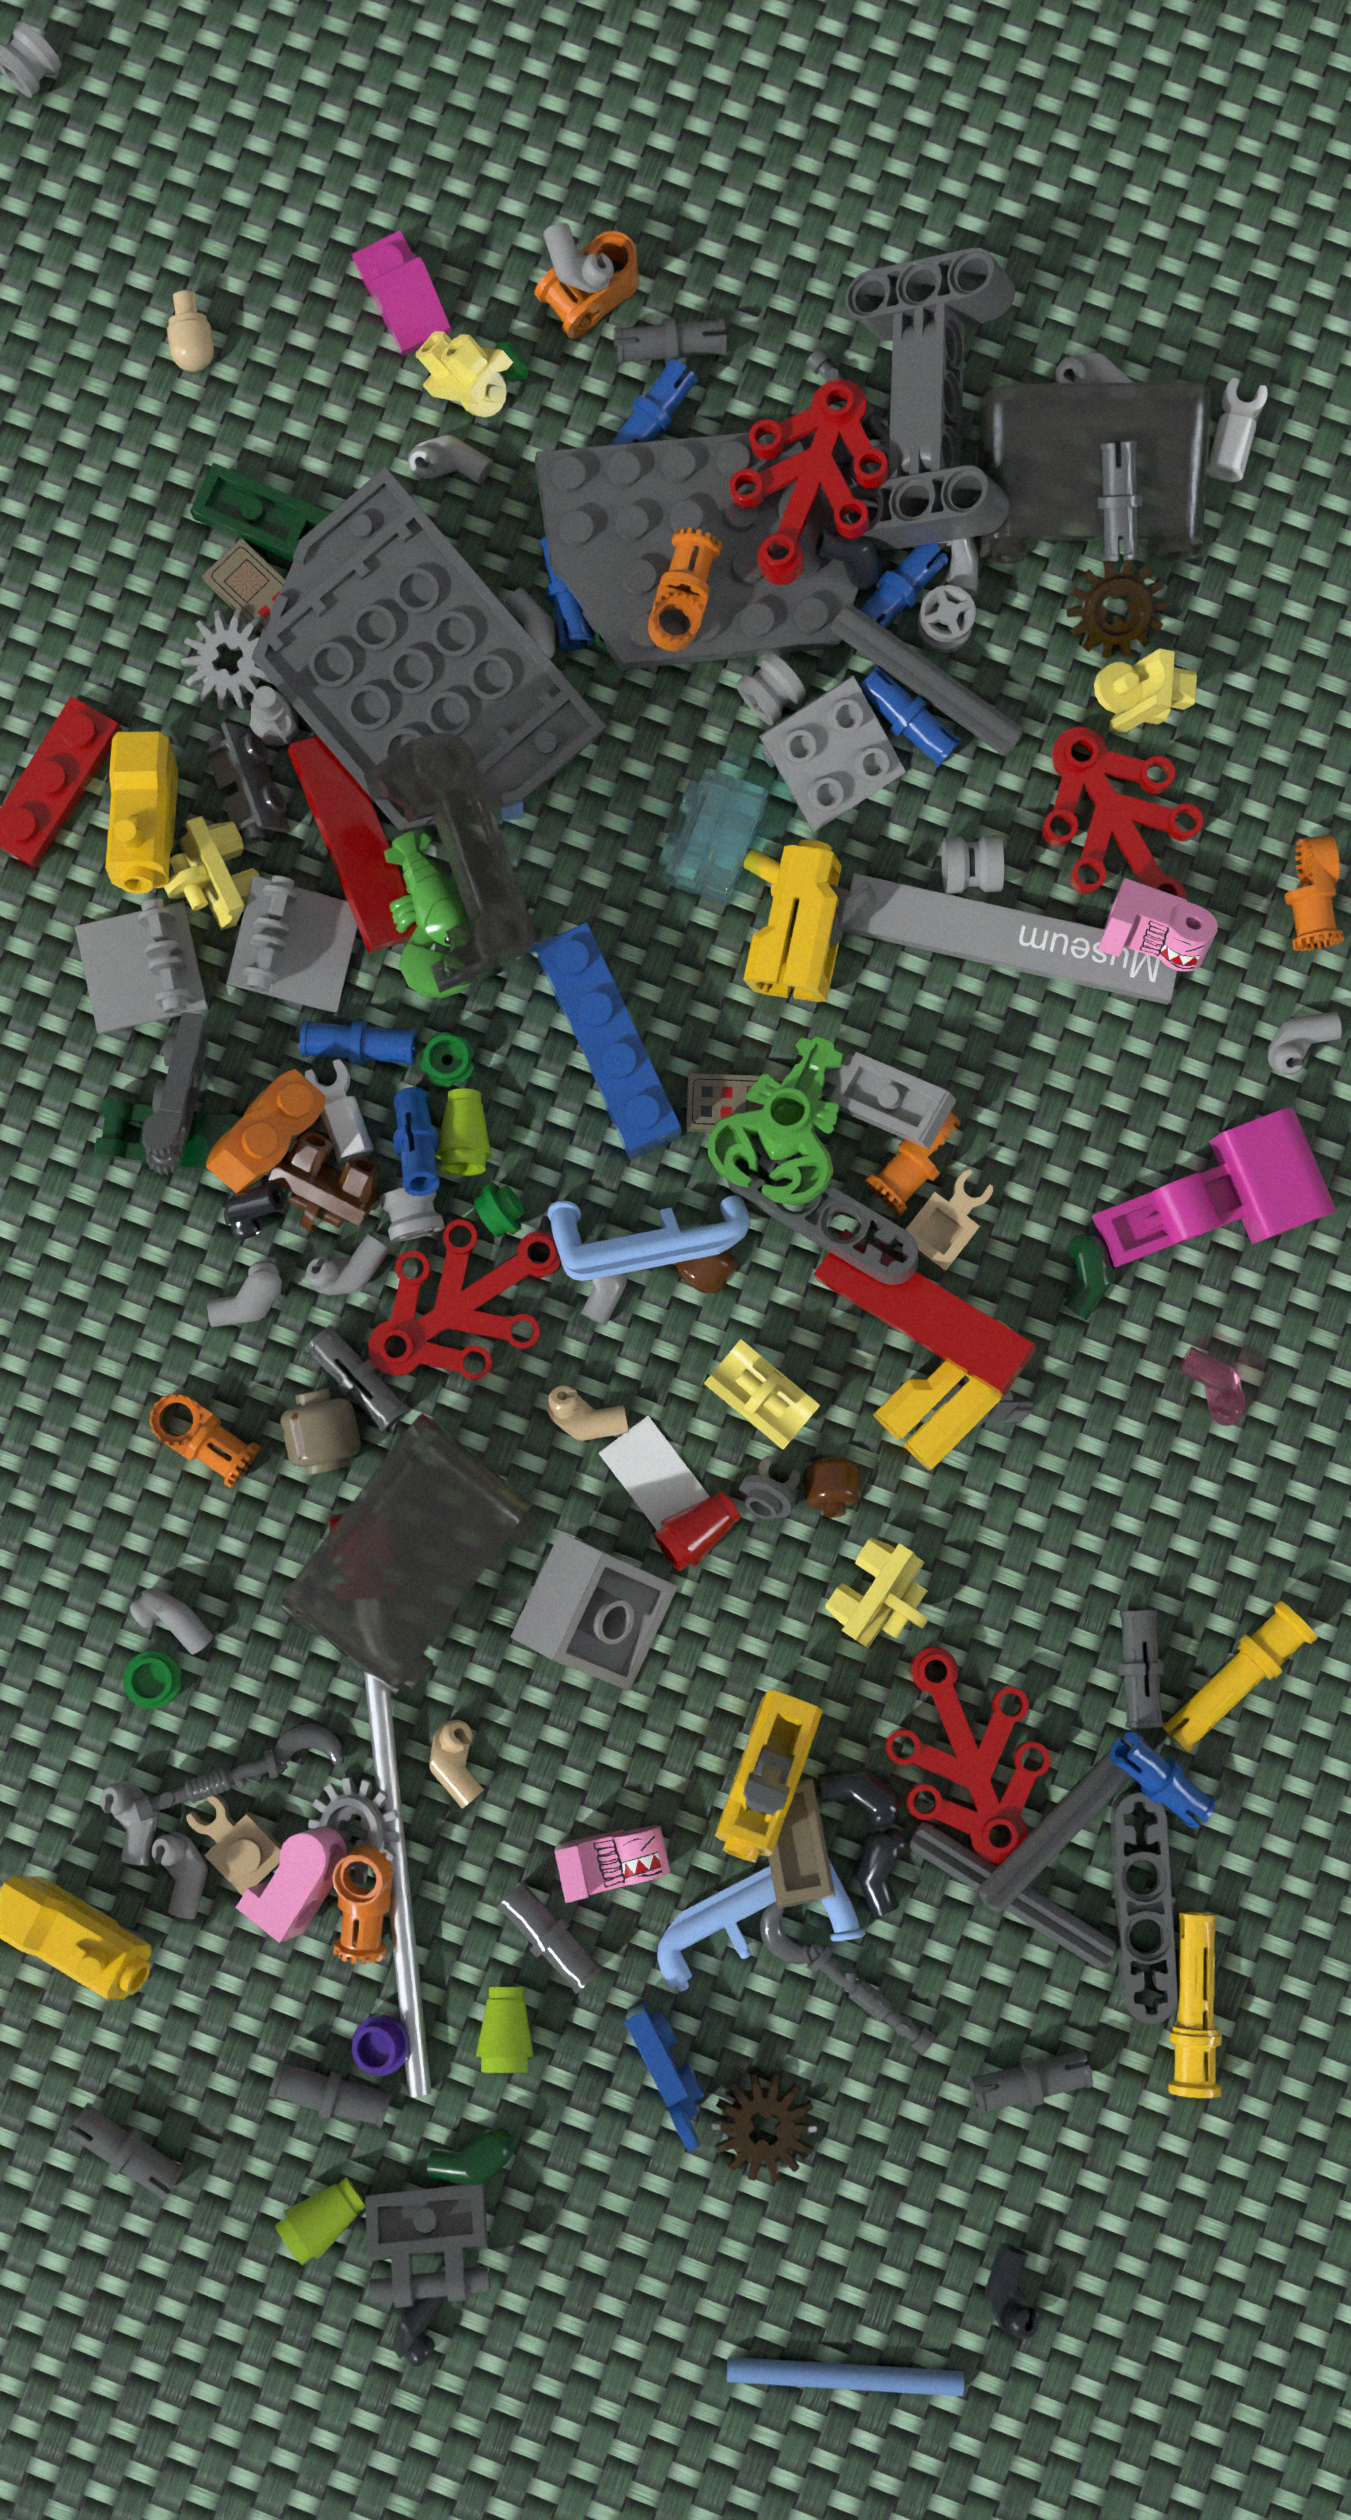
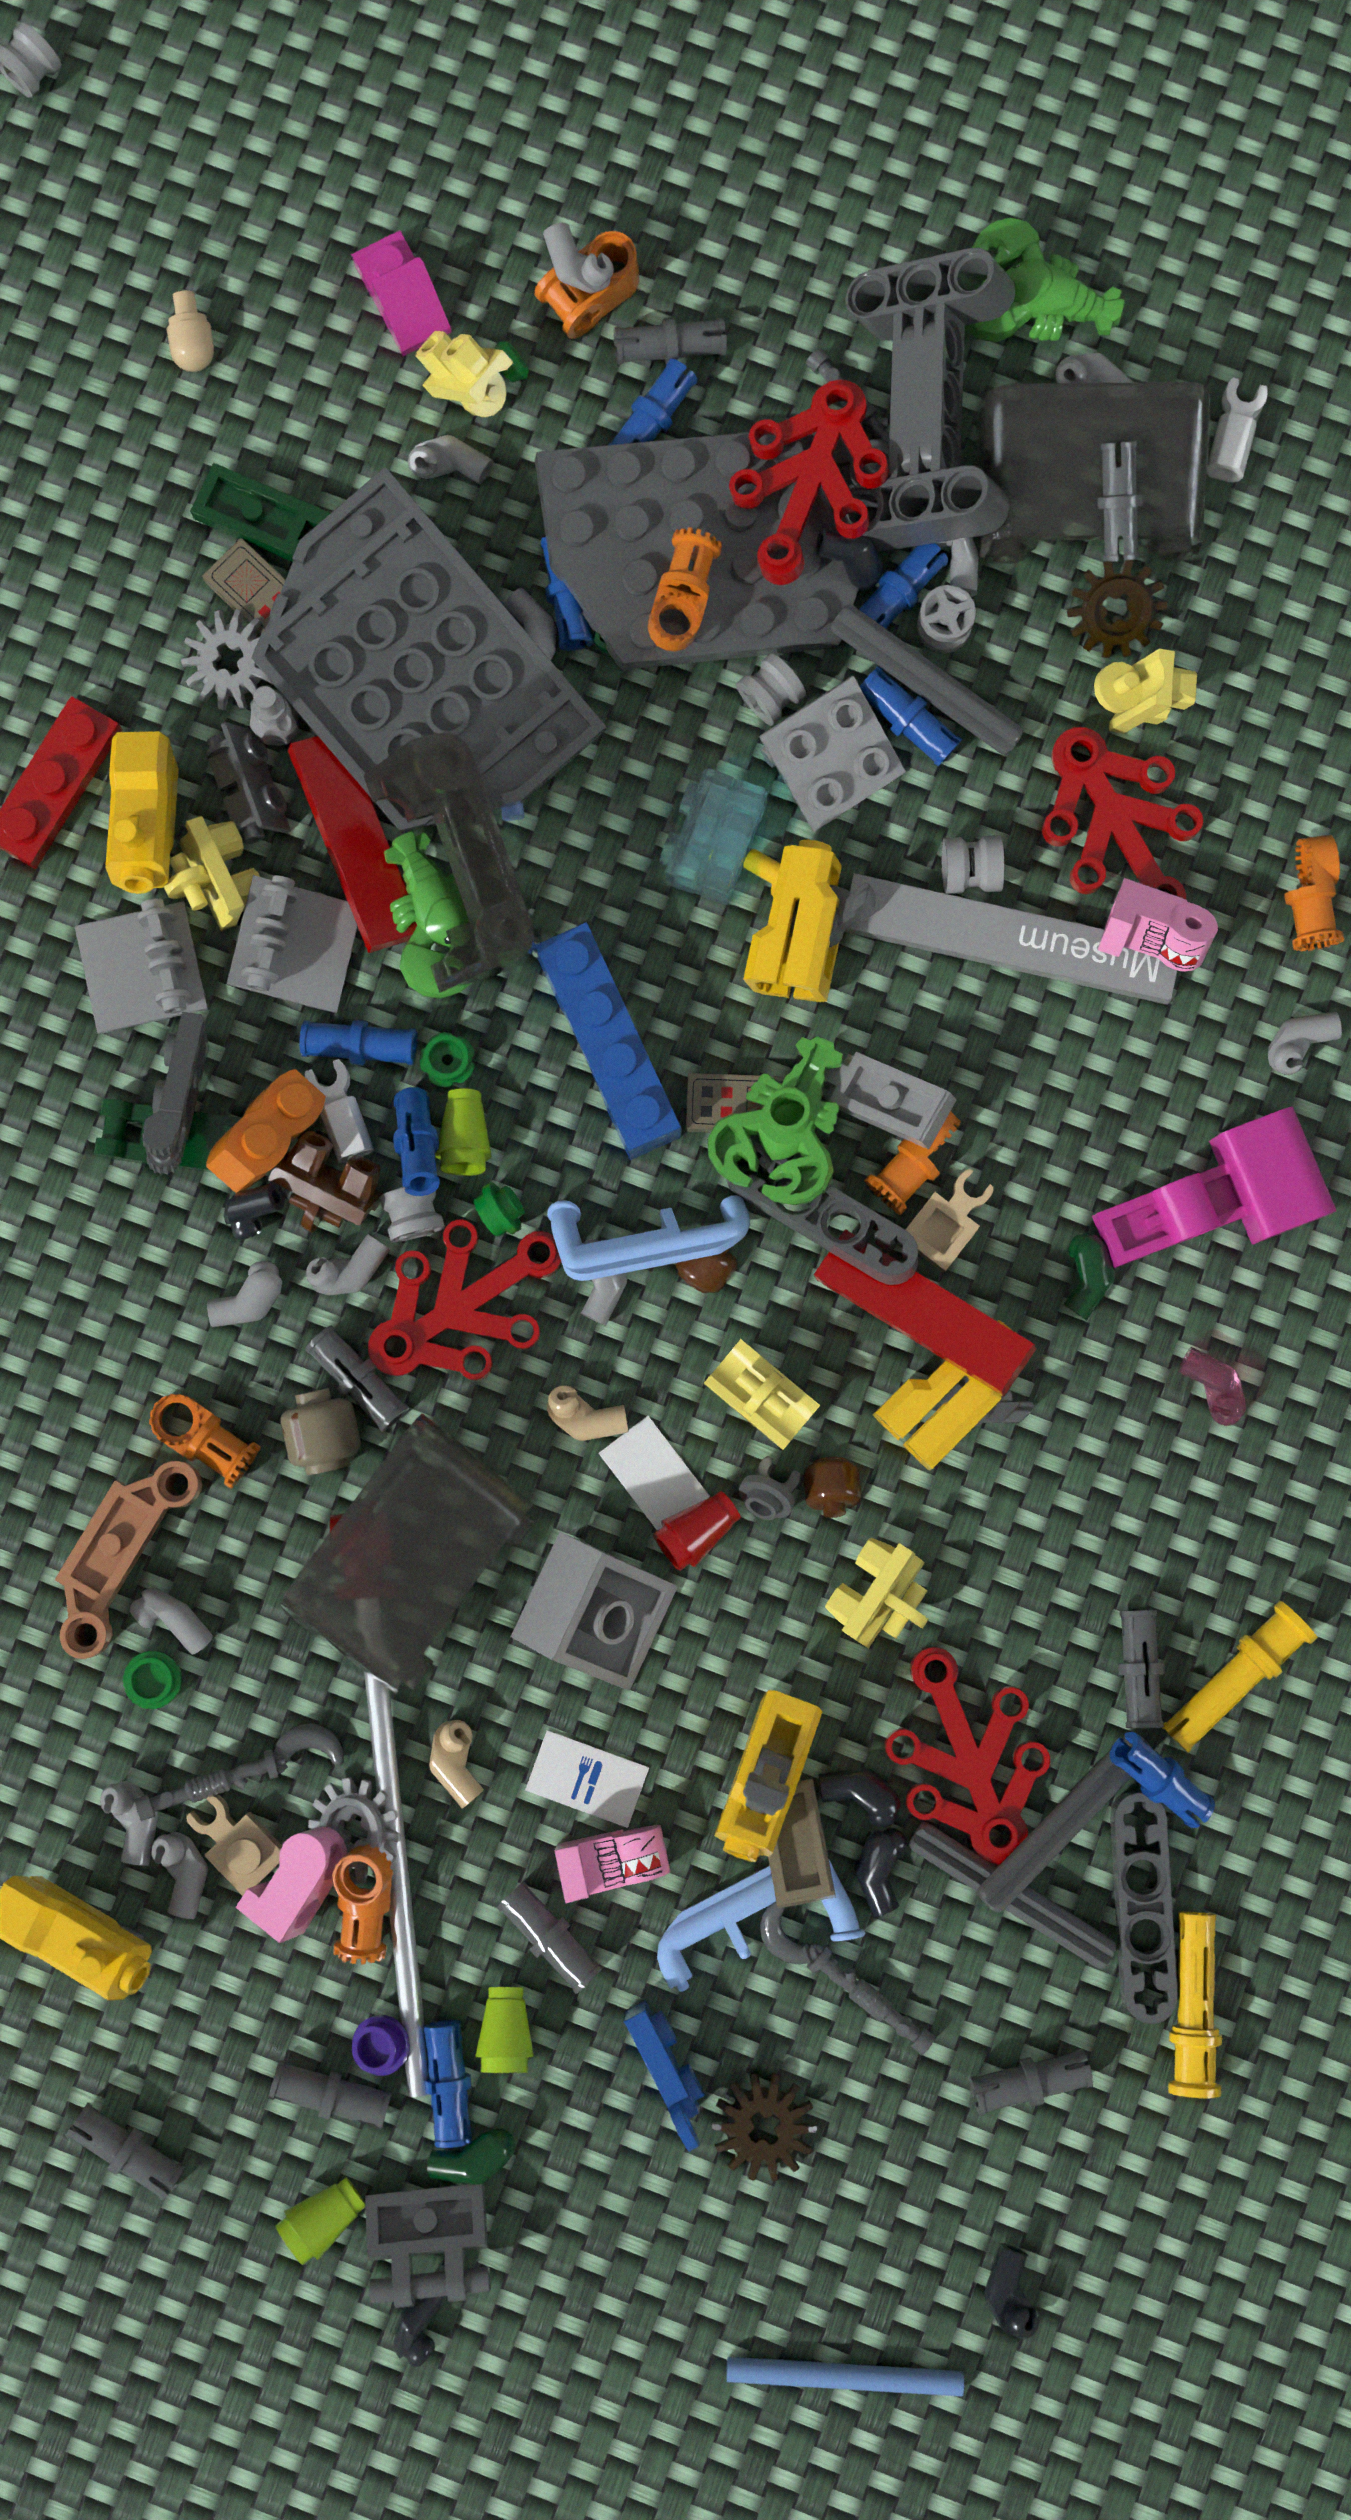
none -> nougat plate [55,1461,202,1659]
none -> blue pin [424,2020,473,2148]
none -> white sticker [525,1730,649,1828]
none -> bright green animal [965,218,1125,342]

